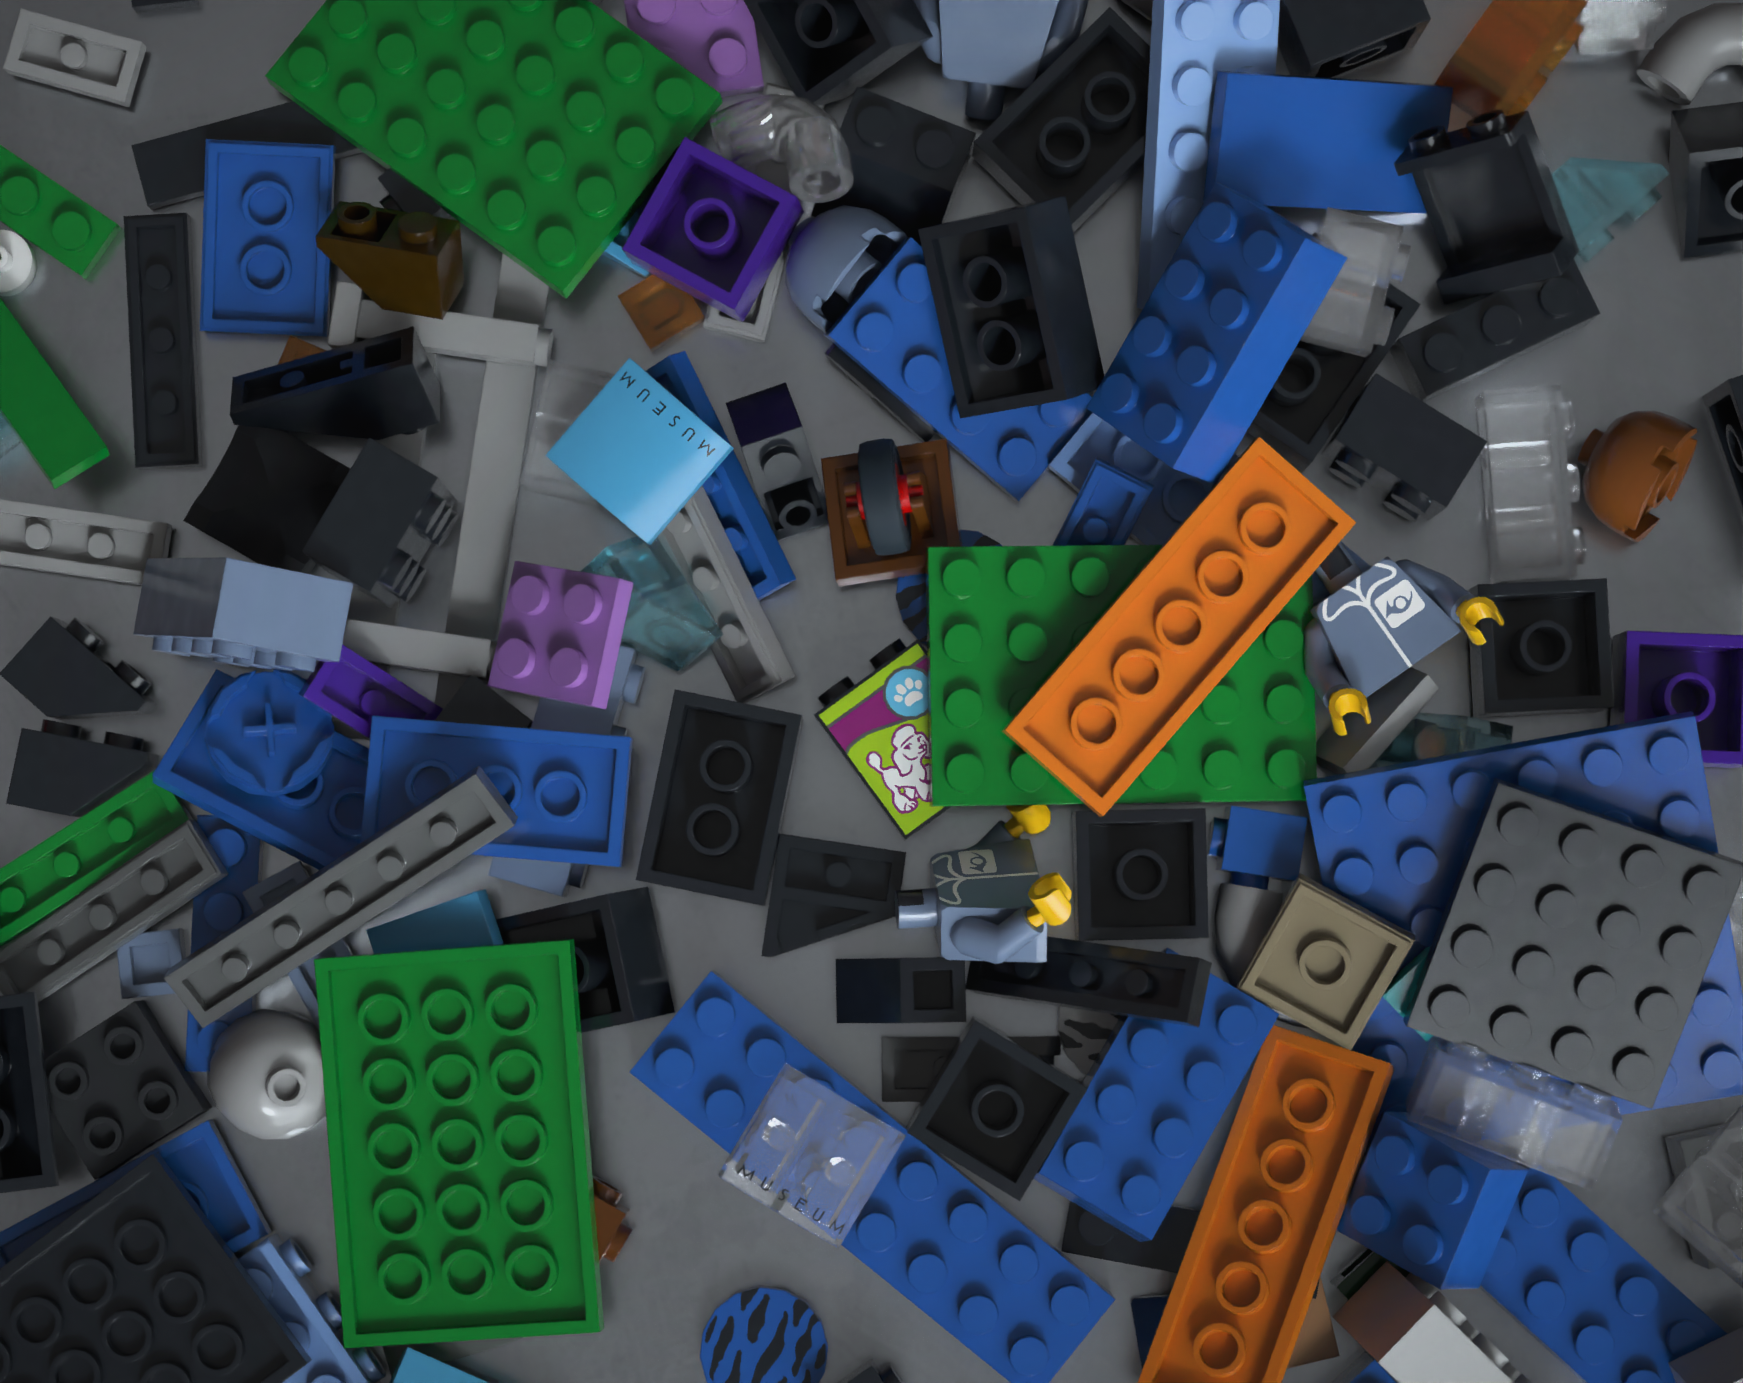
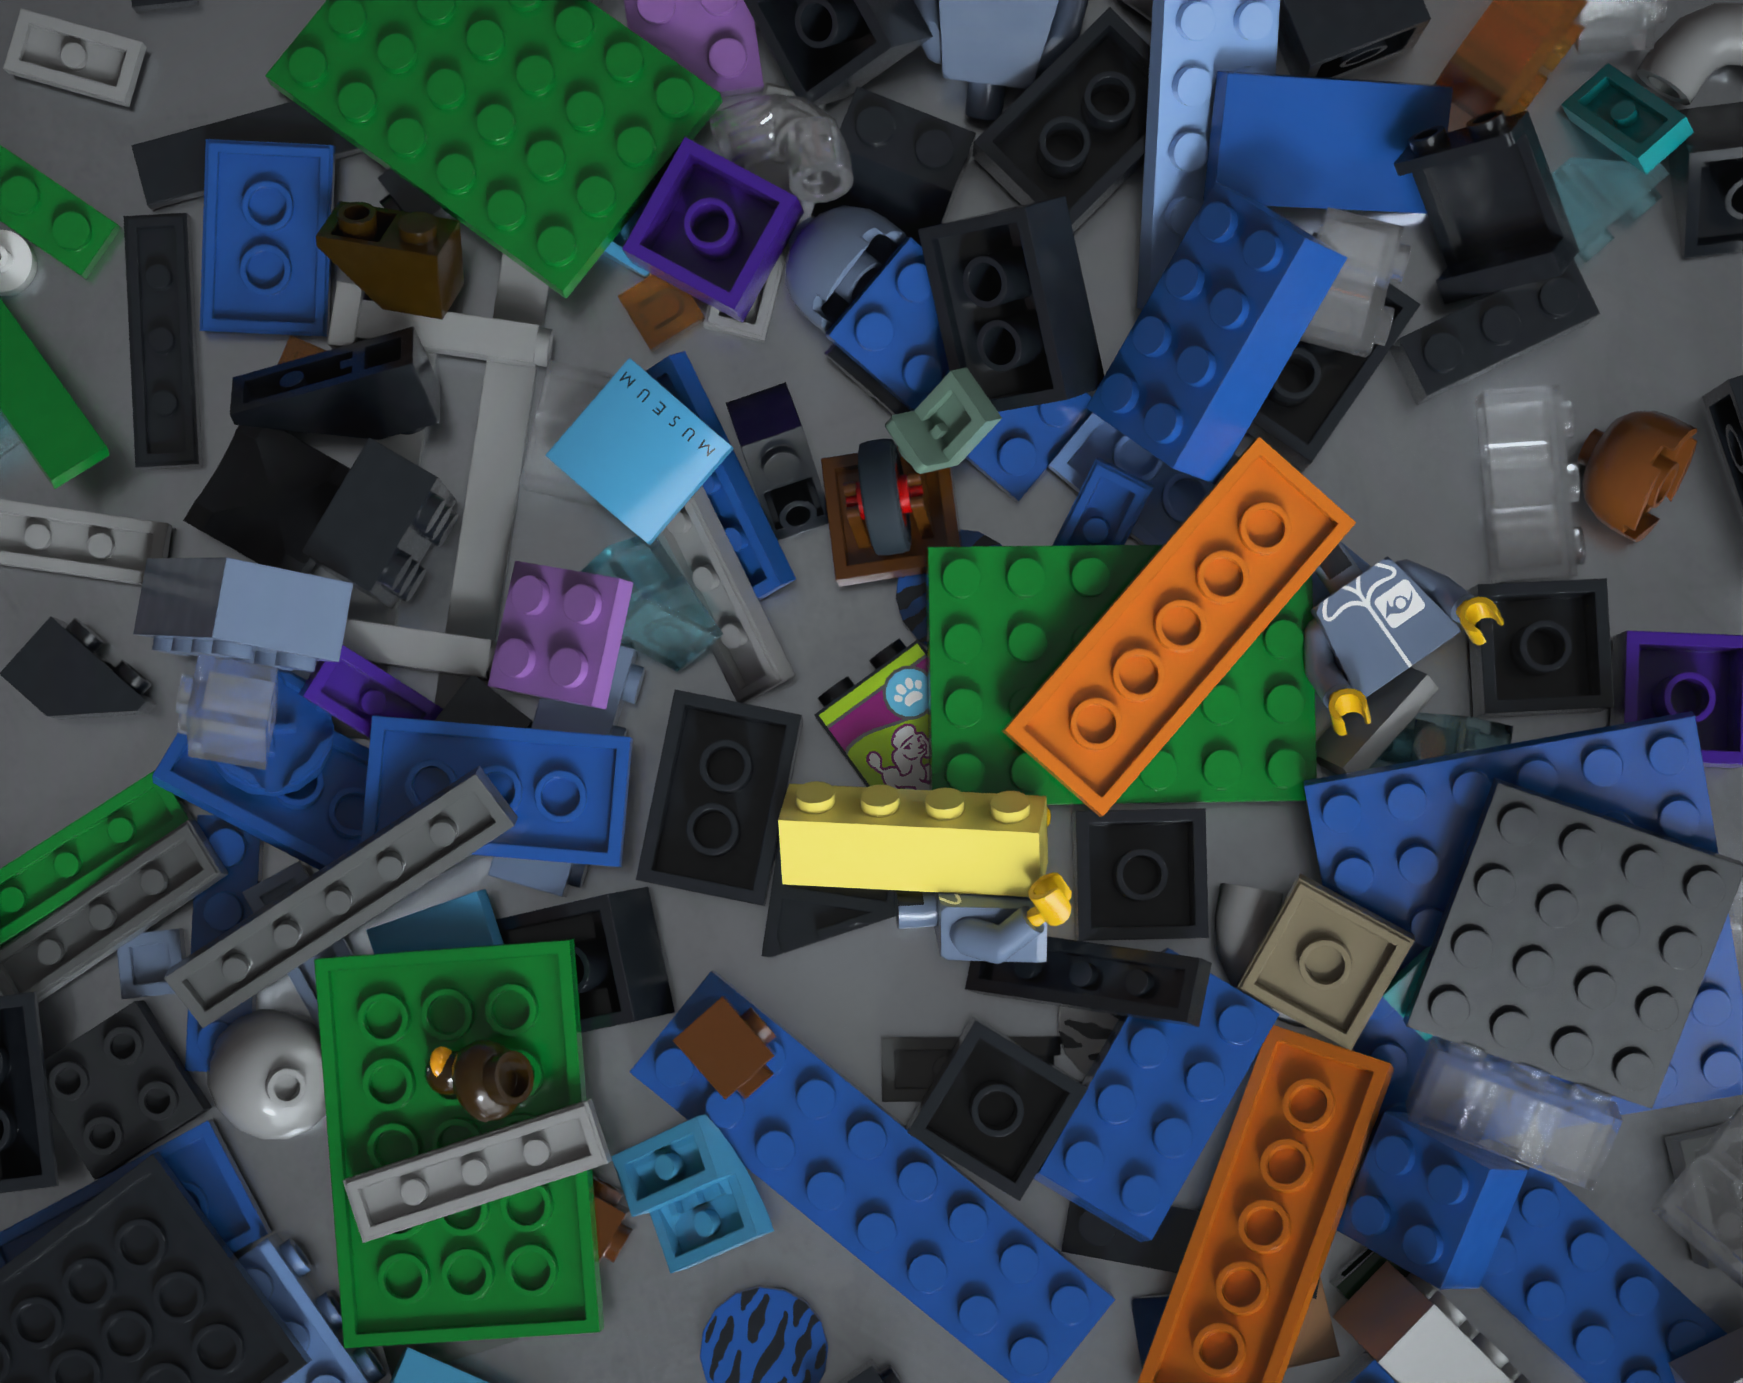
black slope [6,719,159,817] -> none
clear slope [718,1063,906,1249] -> none
black slope [836,957,966,1023] -> none
blue brick [1208,805,1308,890] -> none
black brick [1322,373,1487,522] -> none
none -> clear brick [176,654,278,770]
none -> light grey tile [343,1098,612,1243]
none -> dark brown animal [425,1040,534,1123]
none -> dark azure slope [611,1114,774,1273]
none -> reddish brown brick [673,995,776,1100]
none -> light yellow brick [778,781,1048,897]
none -> sand green bracket [885,367,1002,474]
none -> teal plate [1561,63,1694,175]

